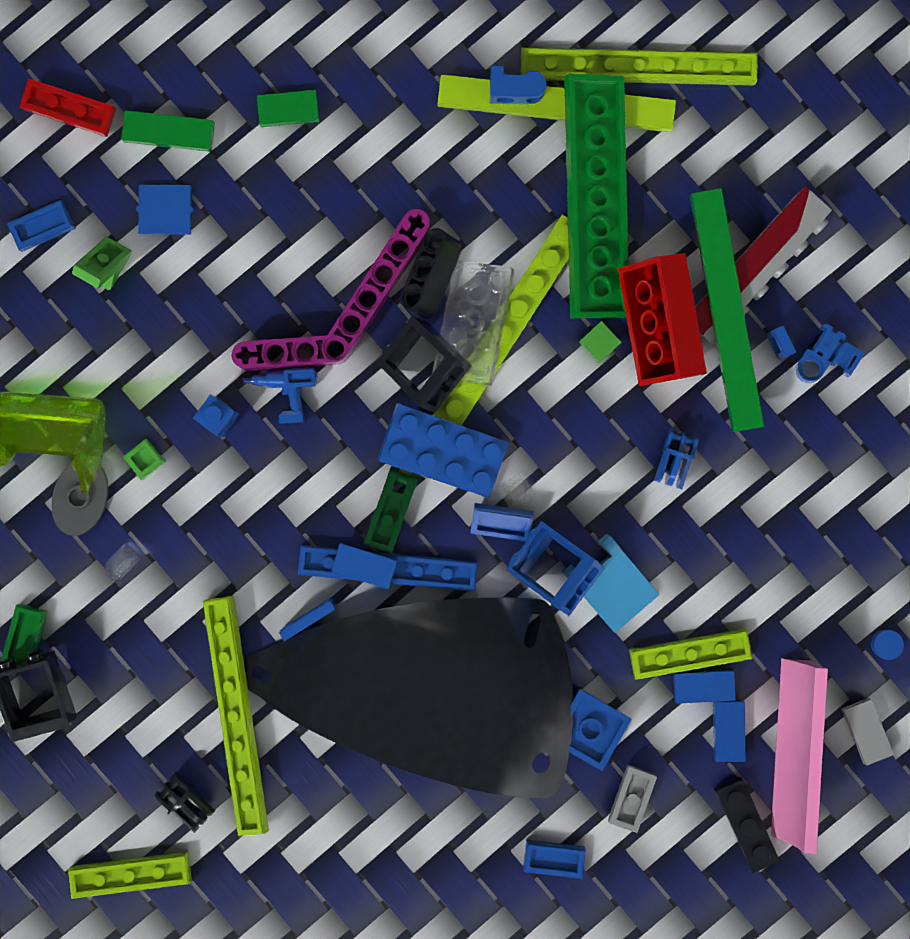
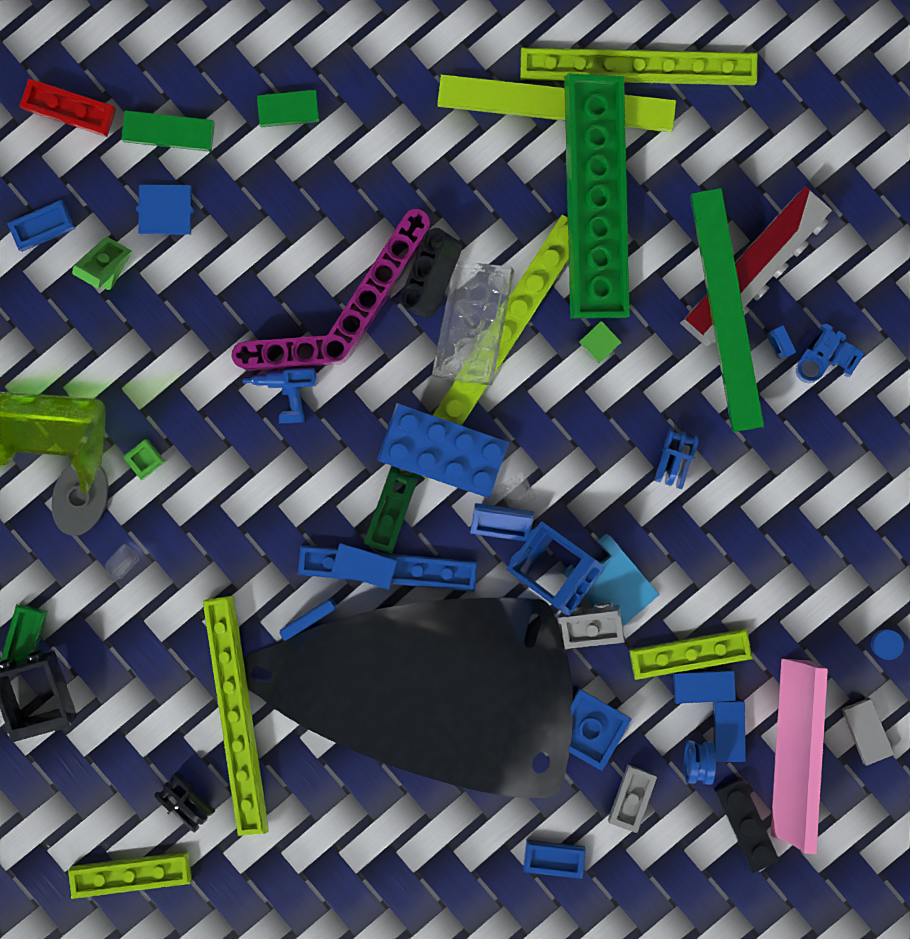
blue brick [192,394,240,437] -> none
black window [376,316,472,412] -> none
blue leg [490,66,546,104] -> none
red brick [618,253,707,386] -> none
none -> light grey bracket [558,602,625,649]
none -> blue wheel [684,740,716,785]

